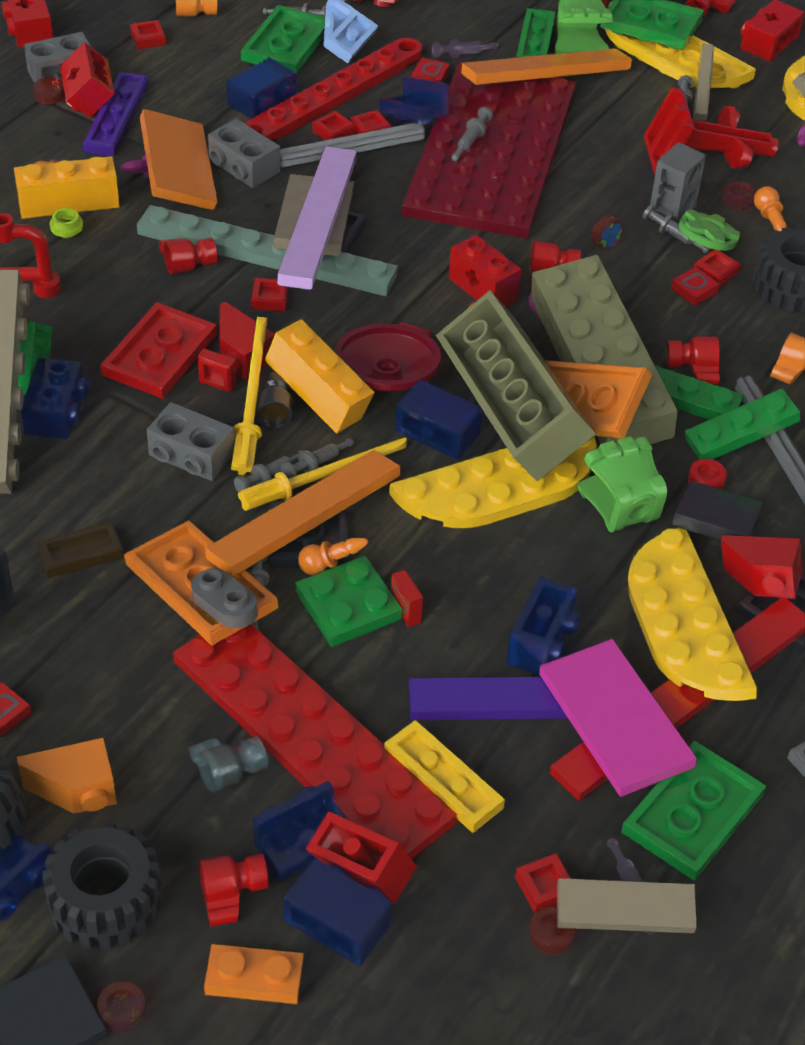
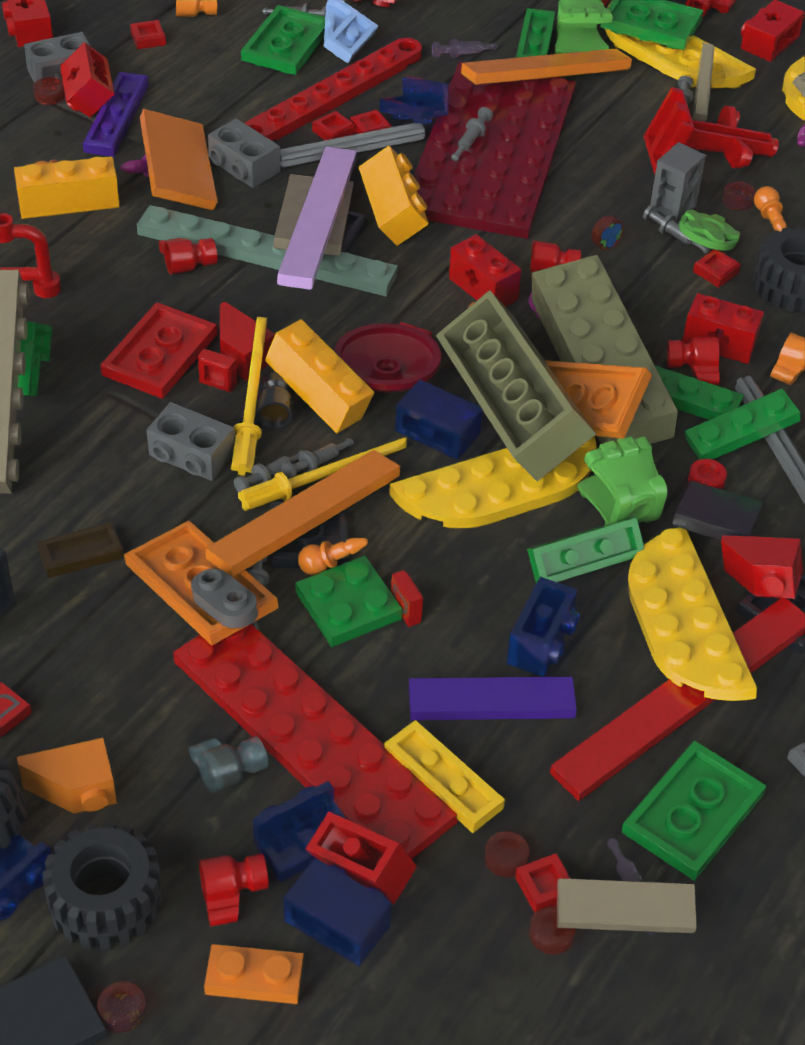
clear blue brick [21,358,89,439] -> none
lime plate [49,208,83,238] -> none
clear blue brick [227,57,297,119] -> none
red tile [251,278,289,312] -> none
red tile [412,57,450,89] -> none
dark pink tile [540,639,697,797] -> none
red tile [671,267,720,306] -> none
none -> light orange brick [358,145,429,246]
none -> clear red tile [484,831,529,877]
none -> green plate [527,517,644,587]
none -> red brick [682,293,764,364]

